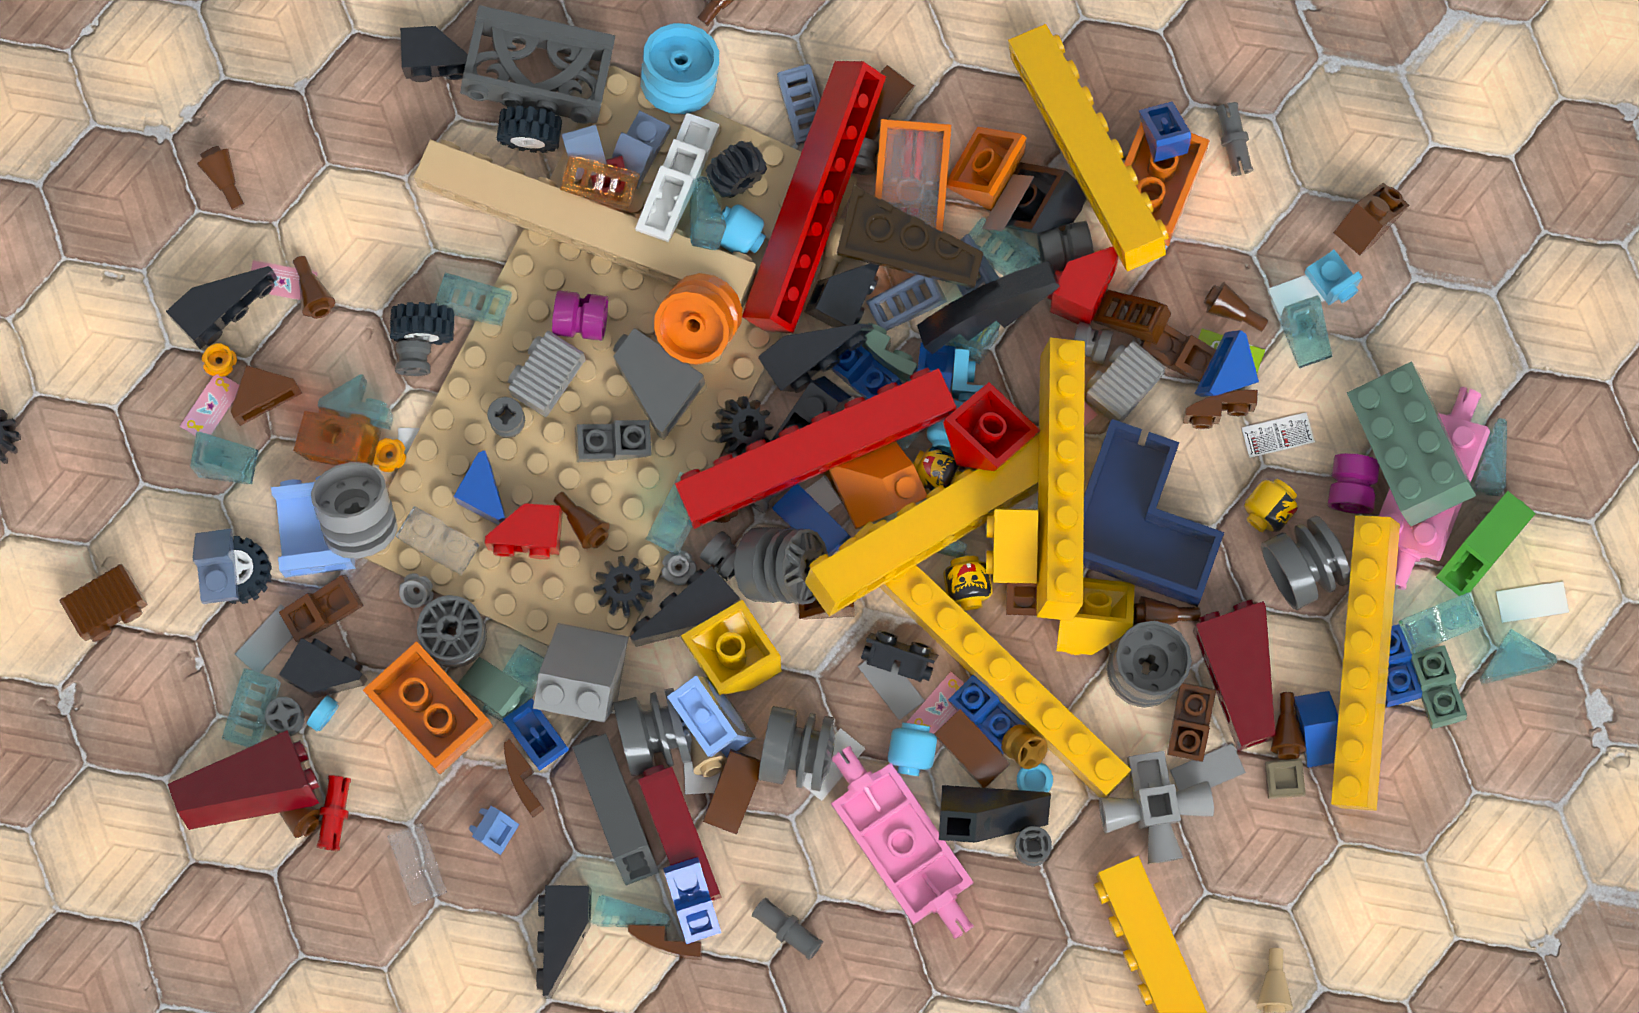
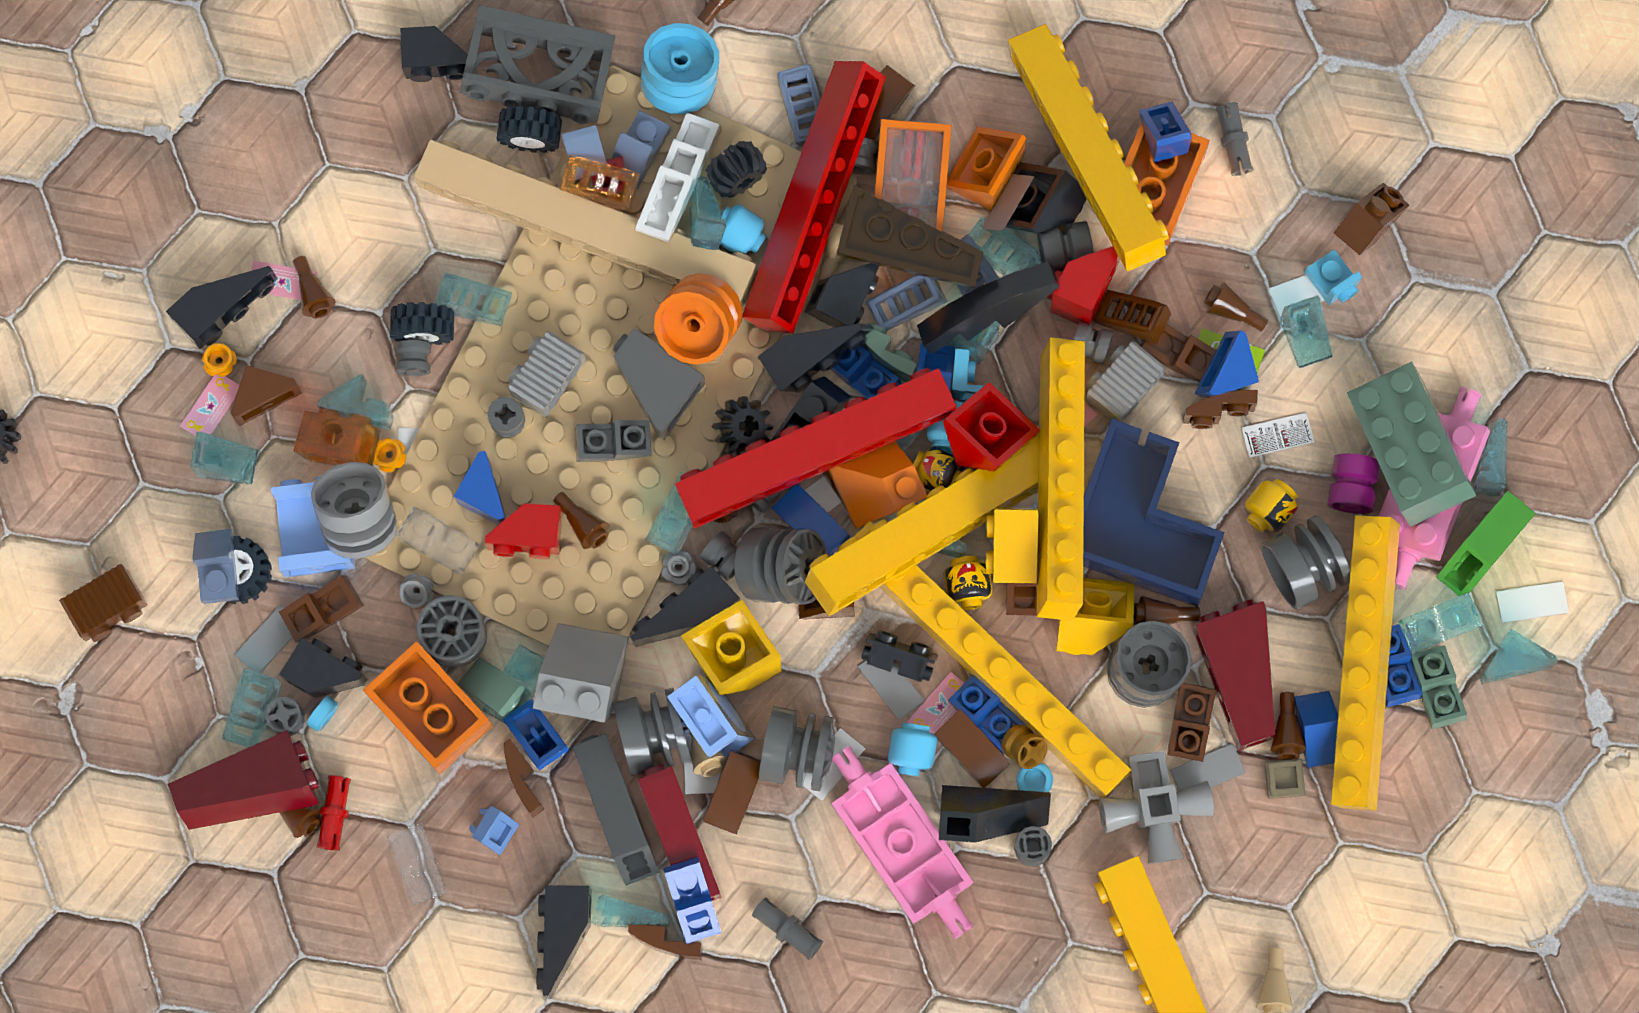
reddish brown cone [197,146,244,210] -> none
magenta wheel [552,290,608,341] -> none
black gear [593,556,655,618] -> none

